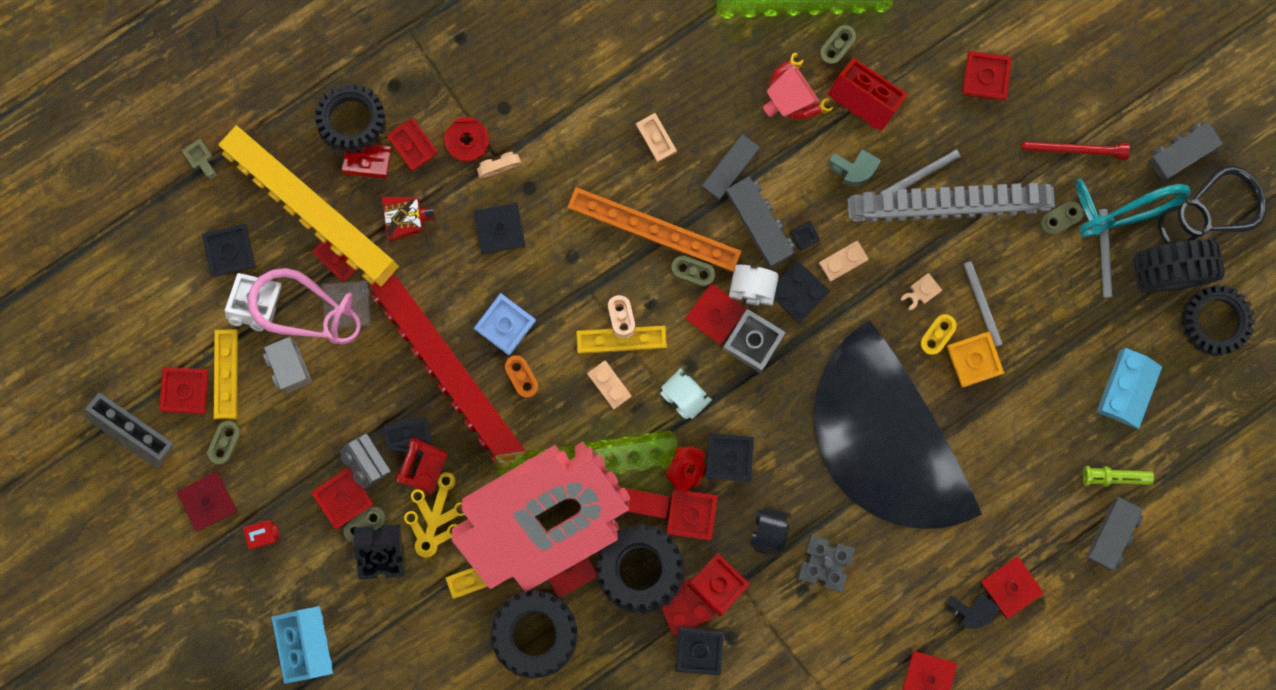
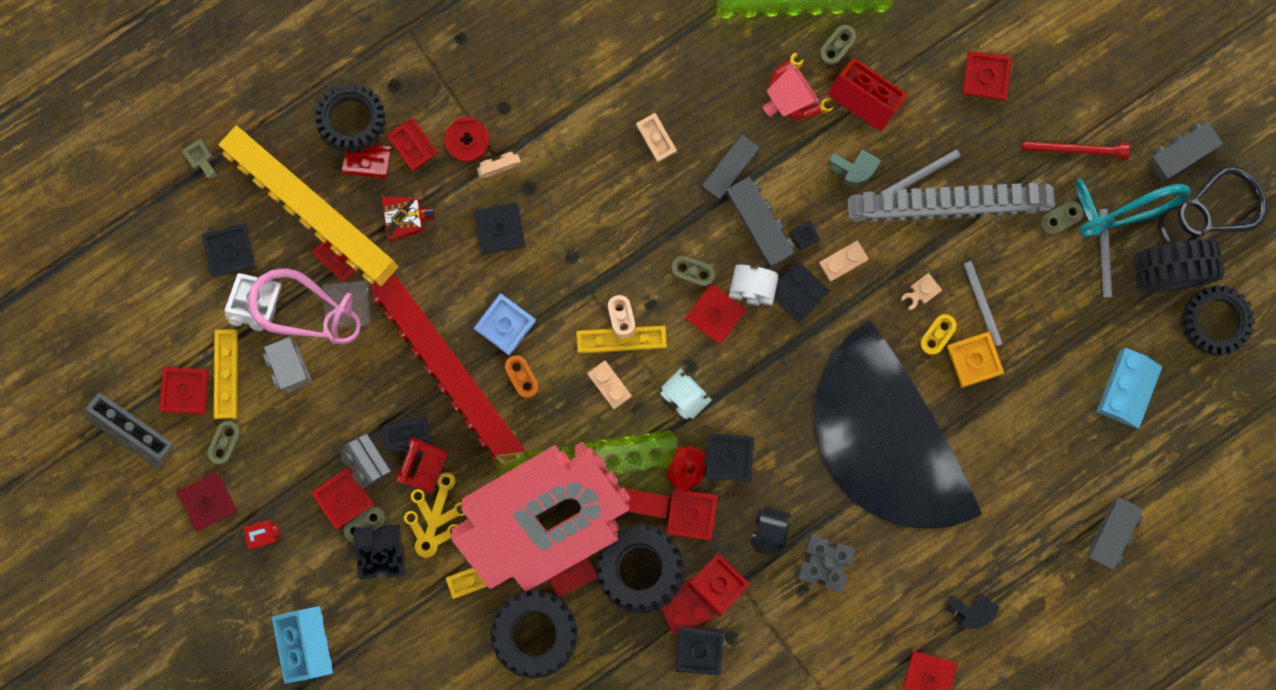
orange plate [568,187,741,273] -> none
light grey brick [723,309,786,373] -> none
red plate [980,556,1044,619] -> none
lime pin [1083,466,1154,487] -> none

